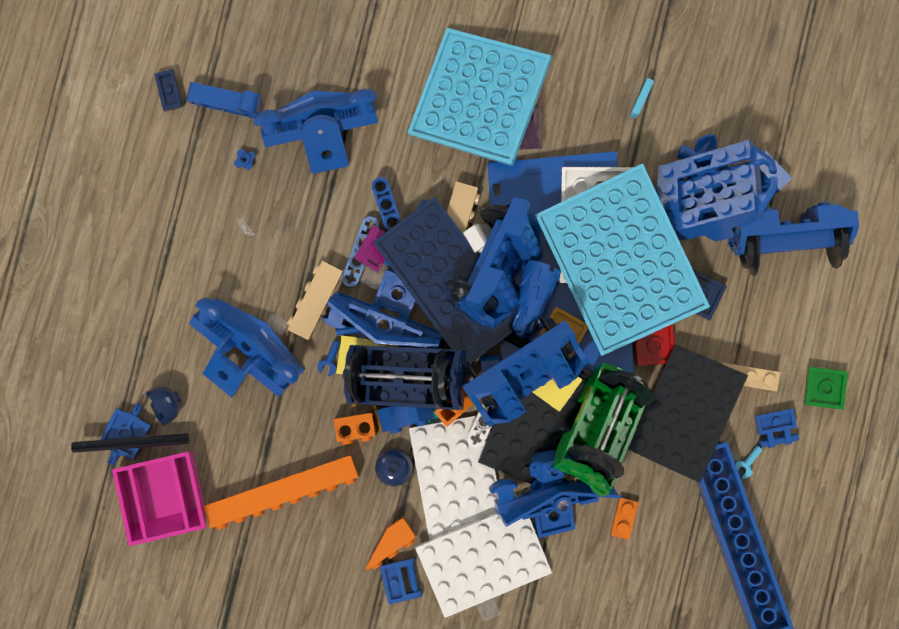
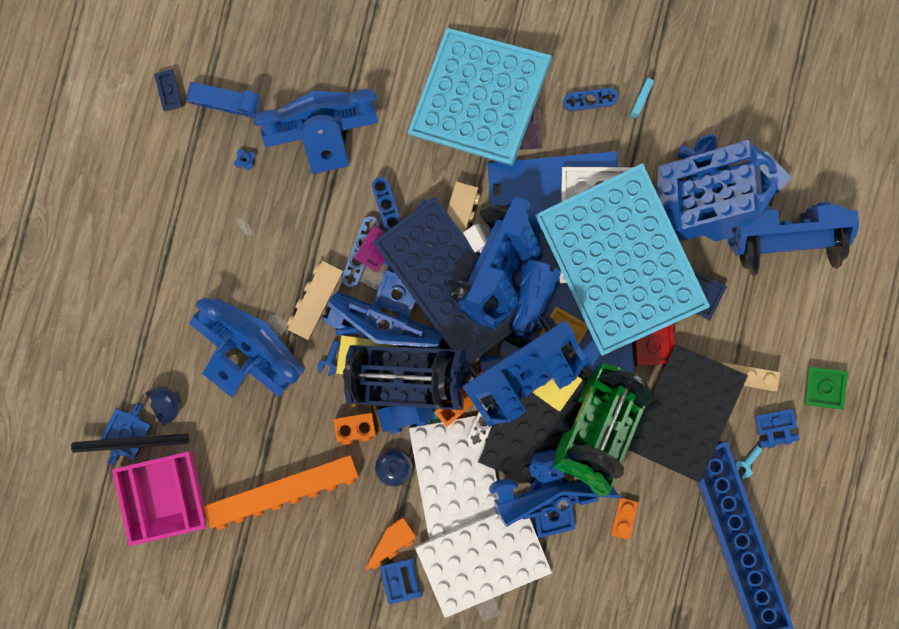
none -> blue beam [563,88,618,112]

